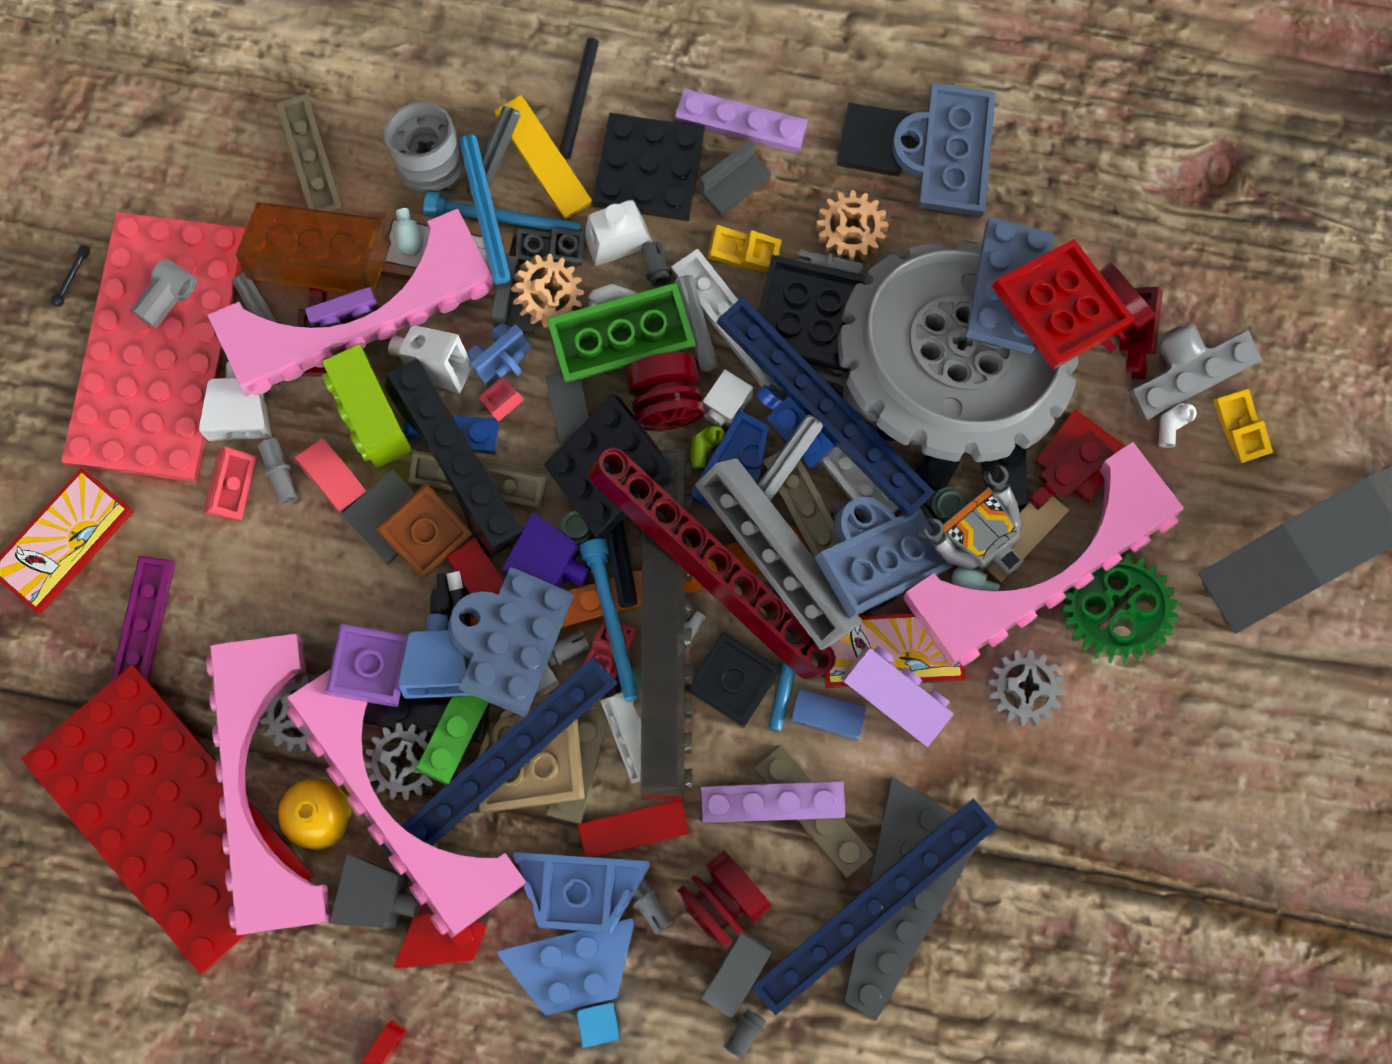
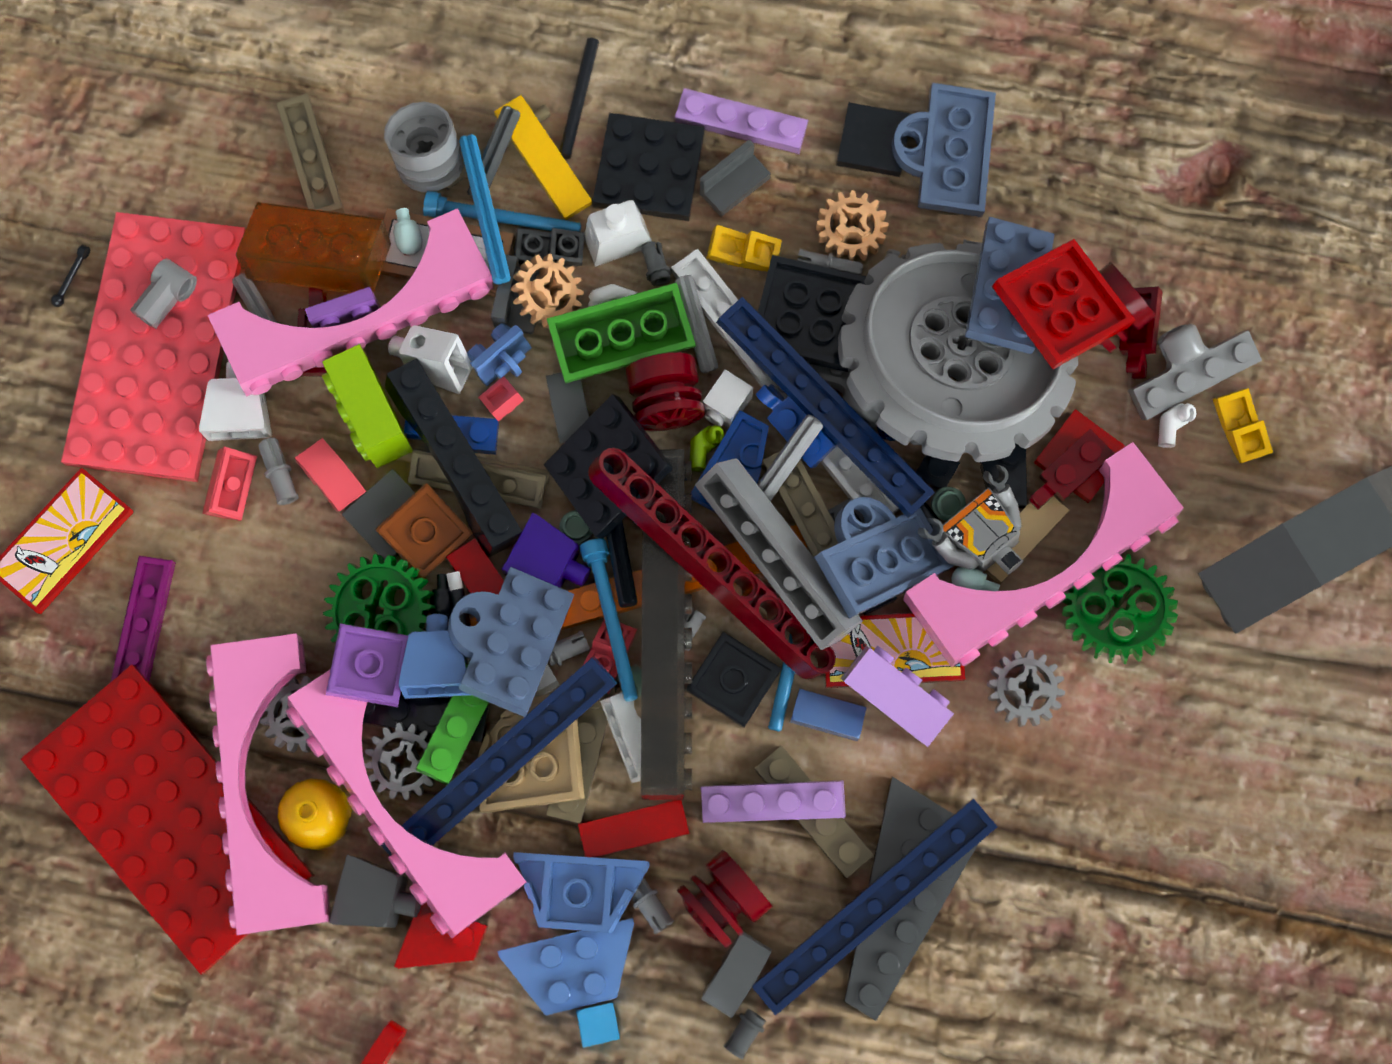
none -> green gear [323,554,436,643]

